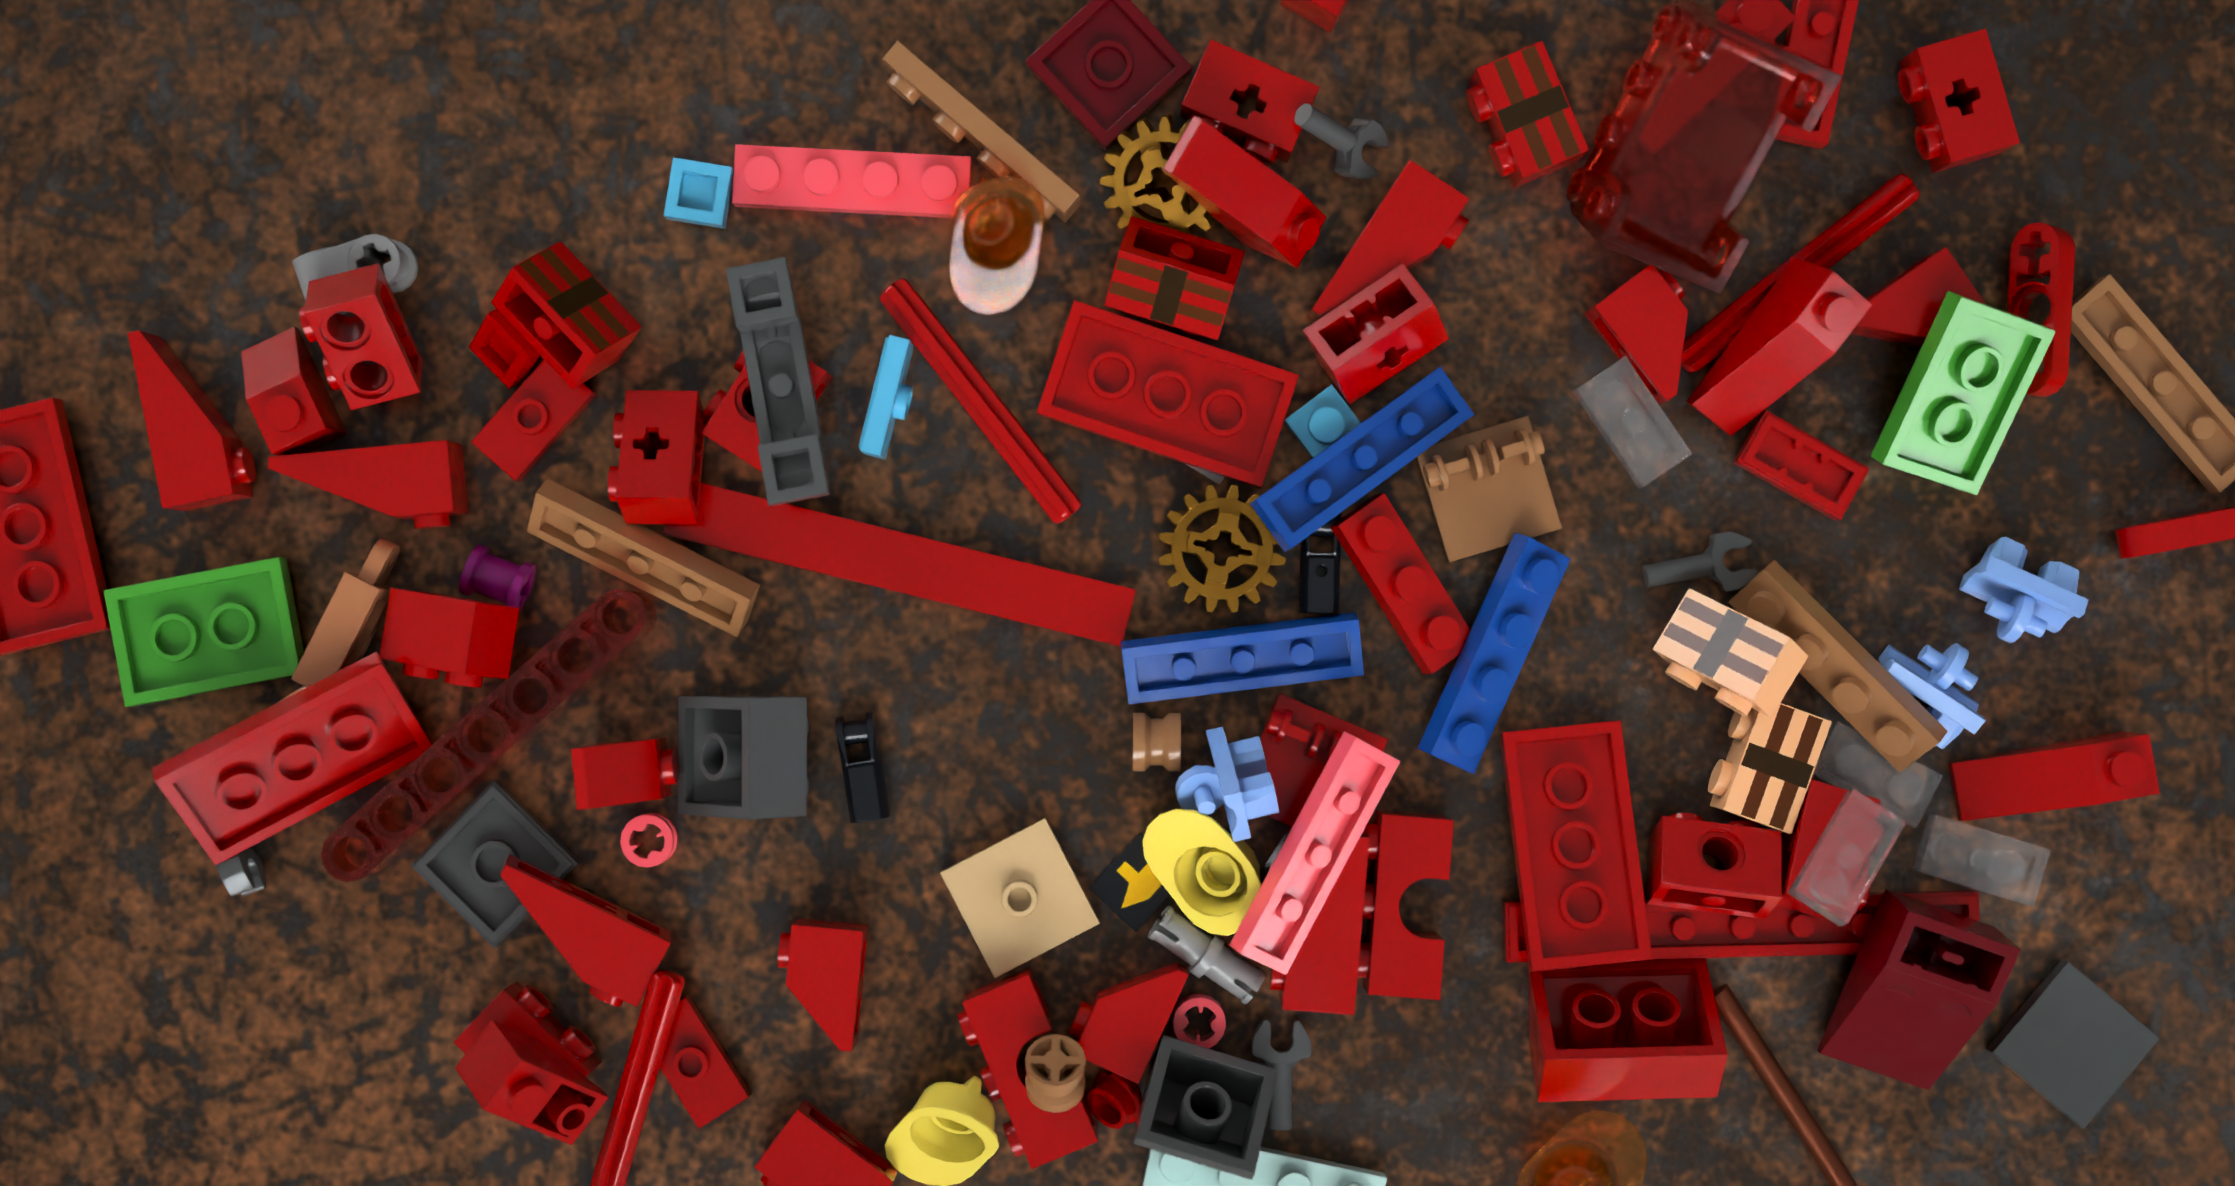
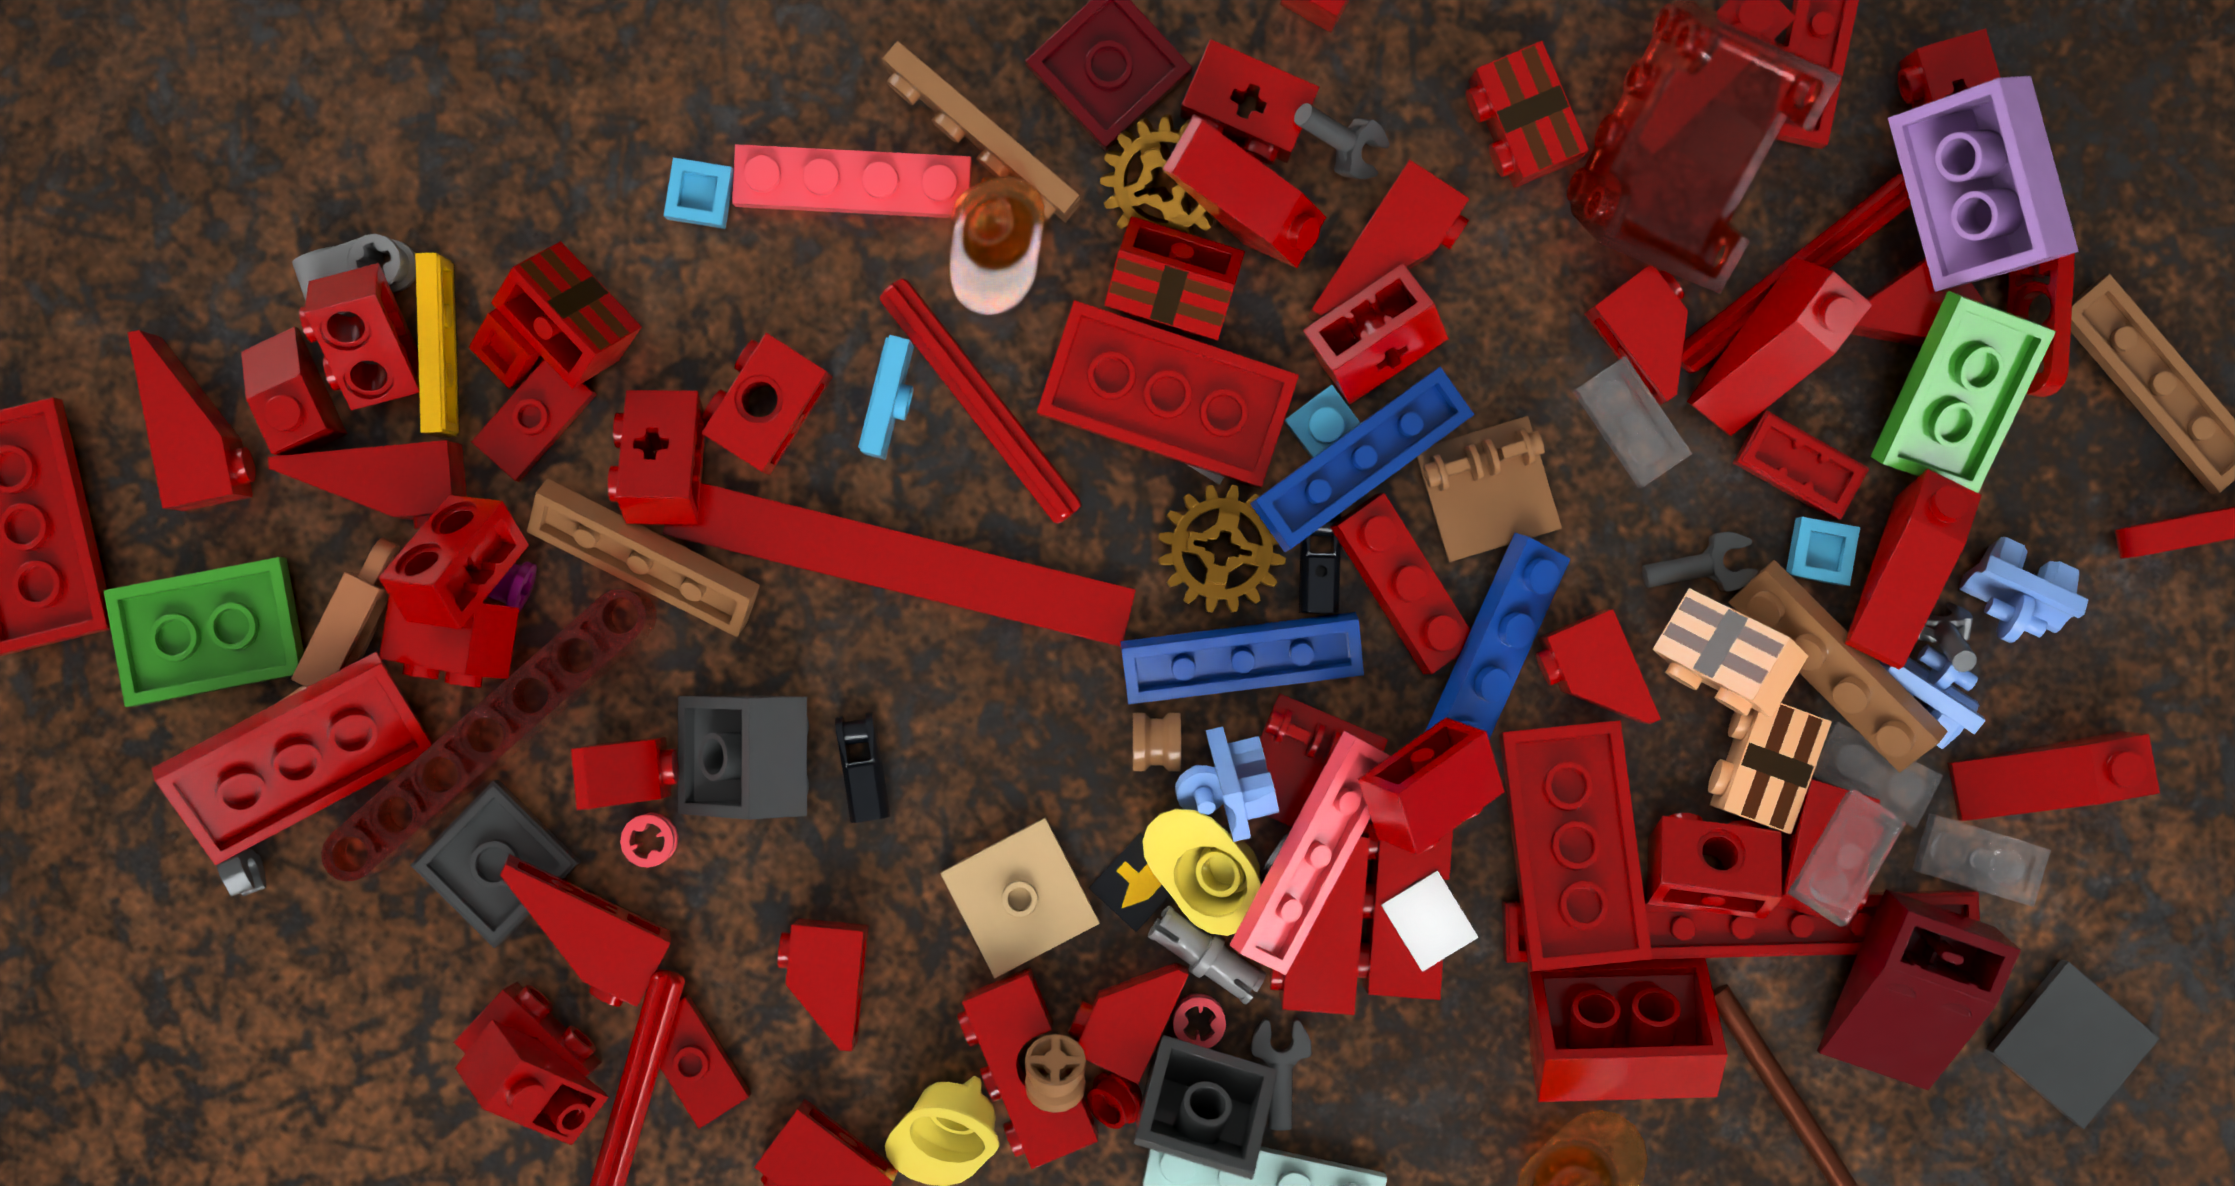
dark grey slope [726,257,830,506] -> none
none -> red brick [378,495,529,629]
none -> yellow tile [415,253,459,437]
none -> red brick [1358,718,1505,855]
none -> white sticker [1382,870,1478,972]
none -> red slope [1535,609,1661,724]
none -> medium azure plate [1786,517,1860,586]
none -> red slope [1845,469,1982,670]
none -> lavender slope [1888,76,2079,292]
none -> dark grey bar [1918,603,1977,672]

